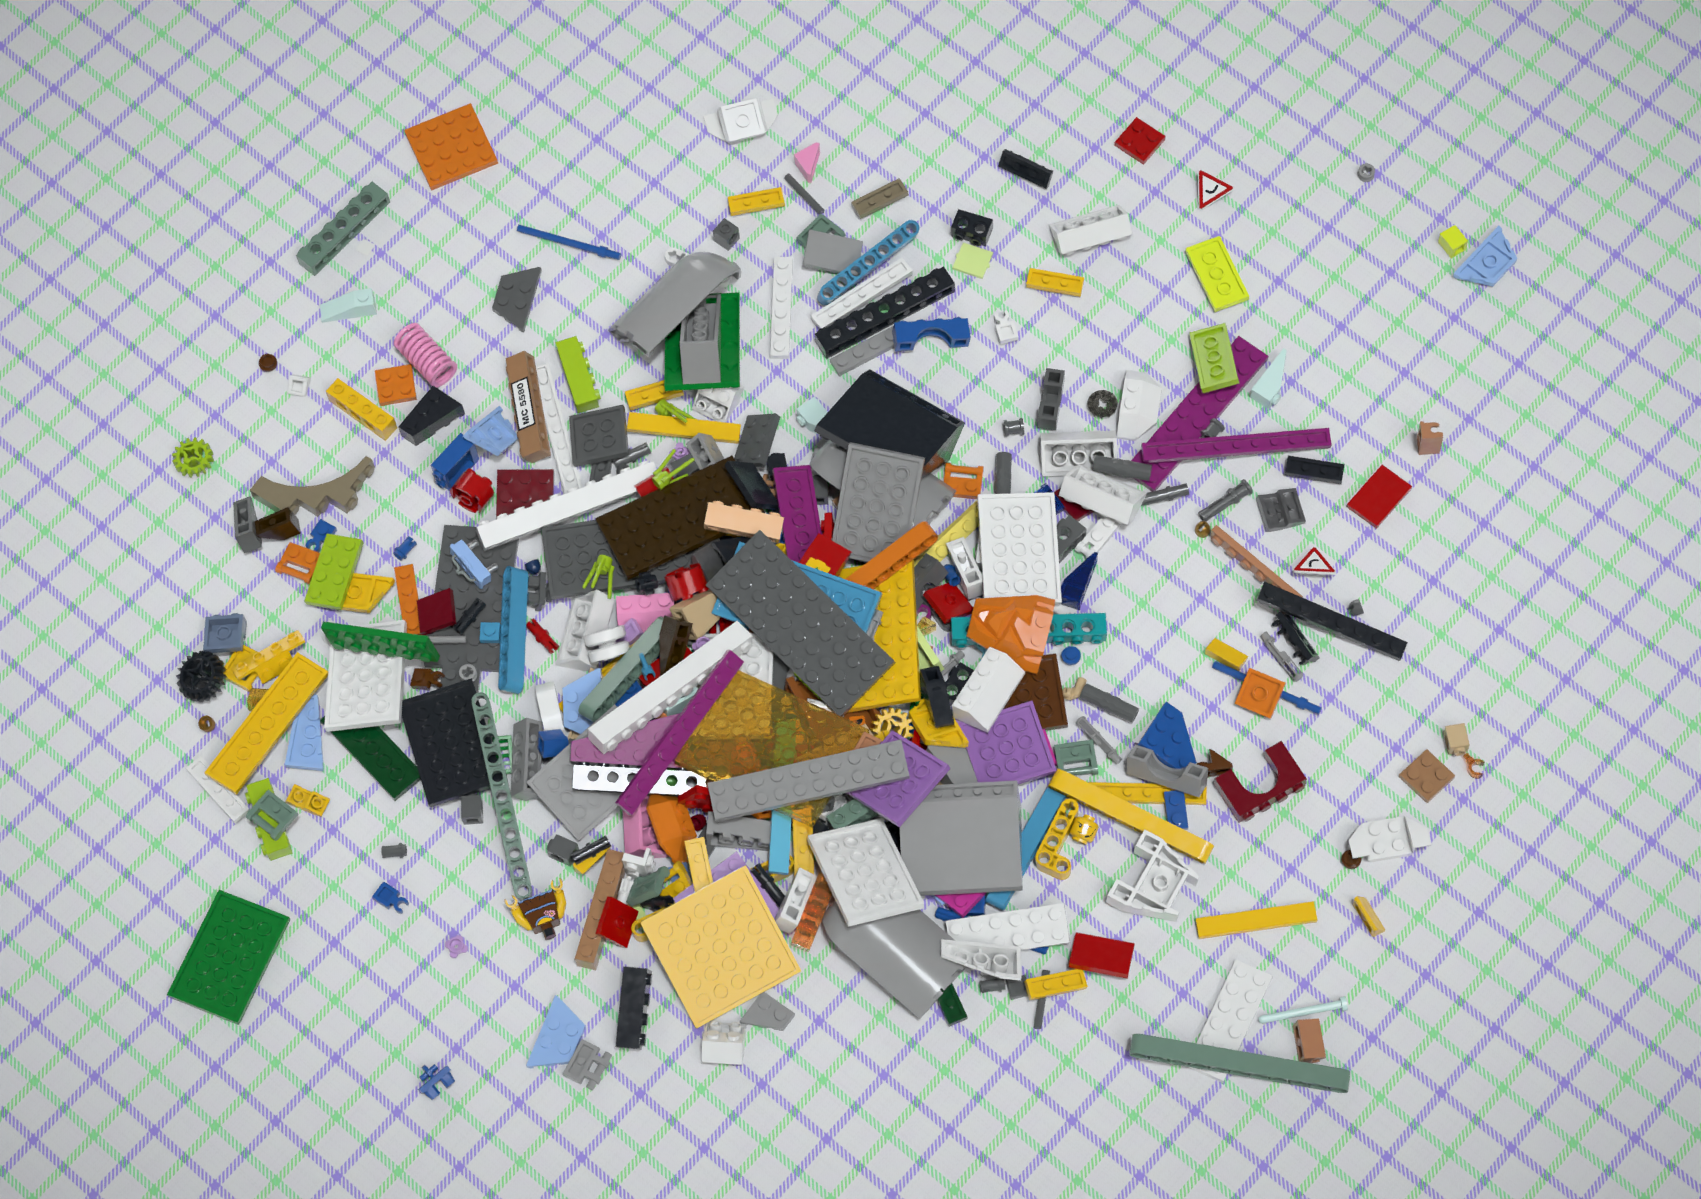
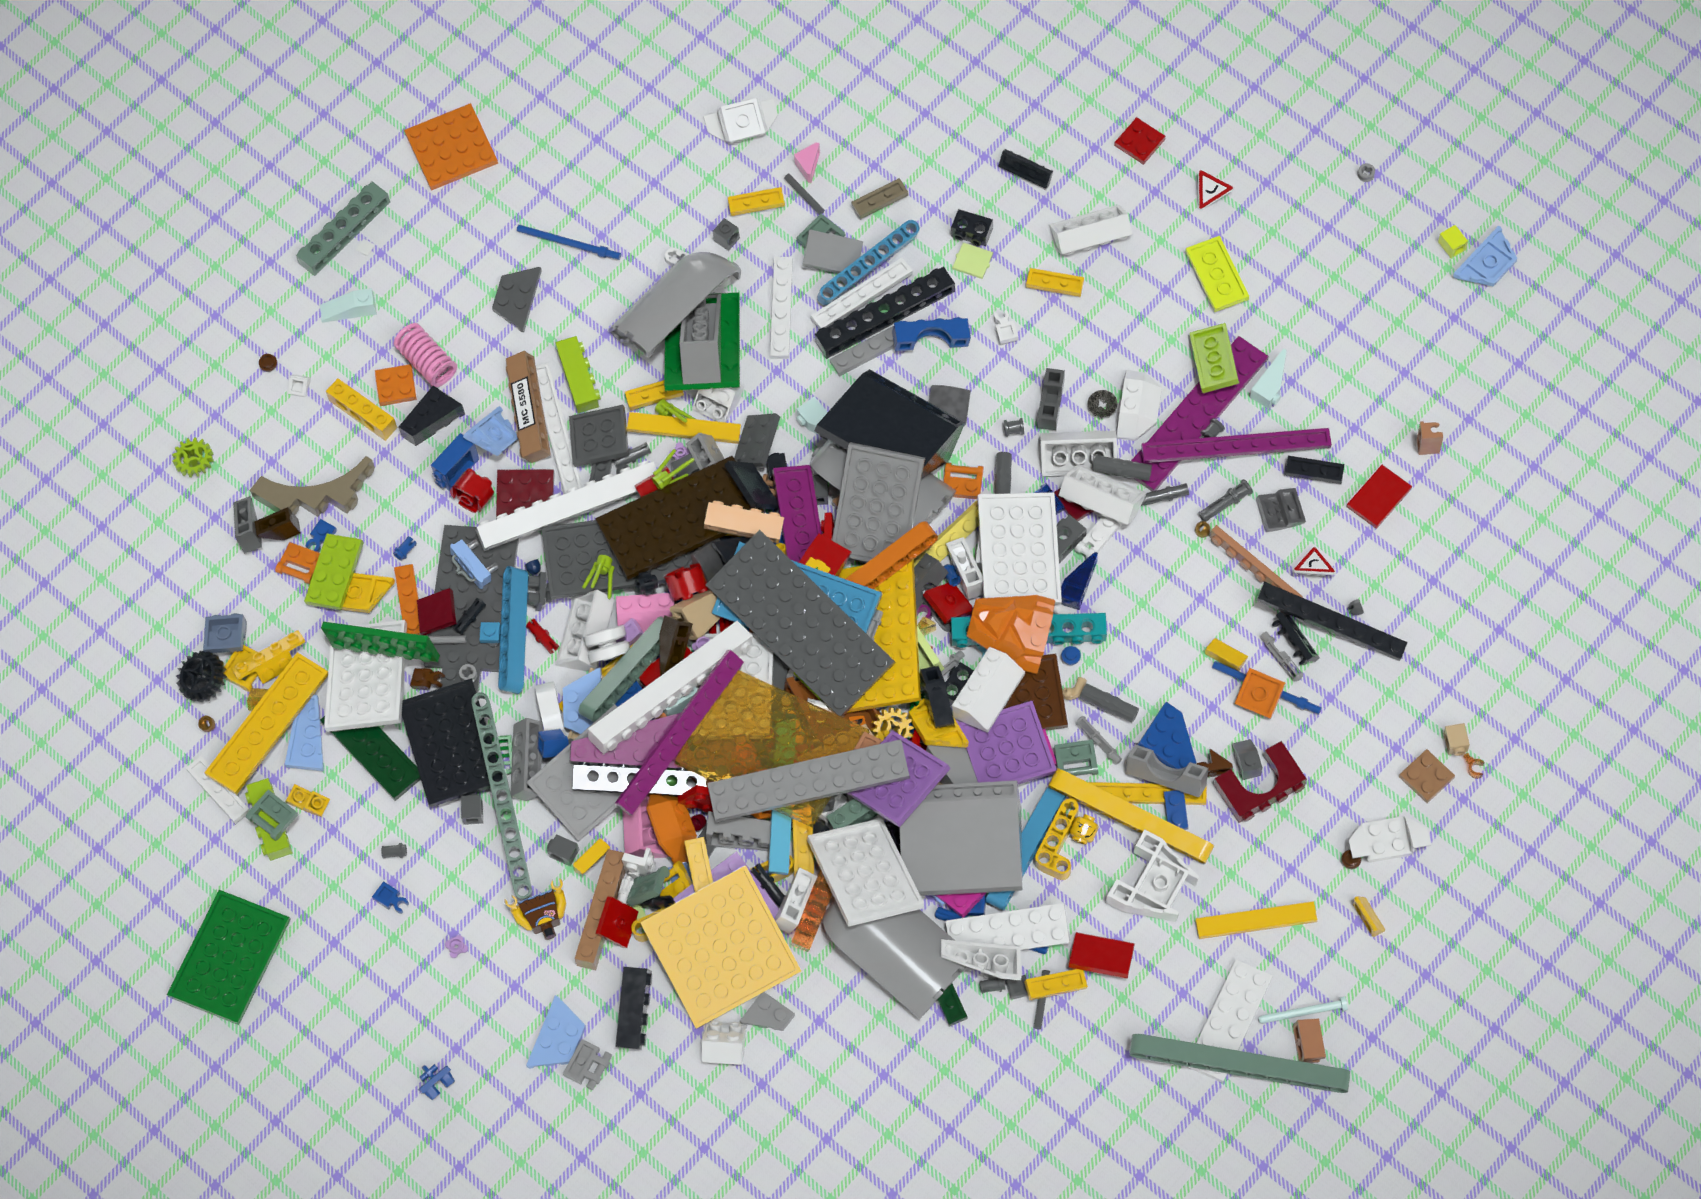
black pin [571,835,611,865] -> none
dark azure hand [639,653,656,680] -> none
none -> flat silver slope [929,385,971,426]
none -> dark grey slope [1232,739,1263,780]

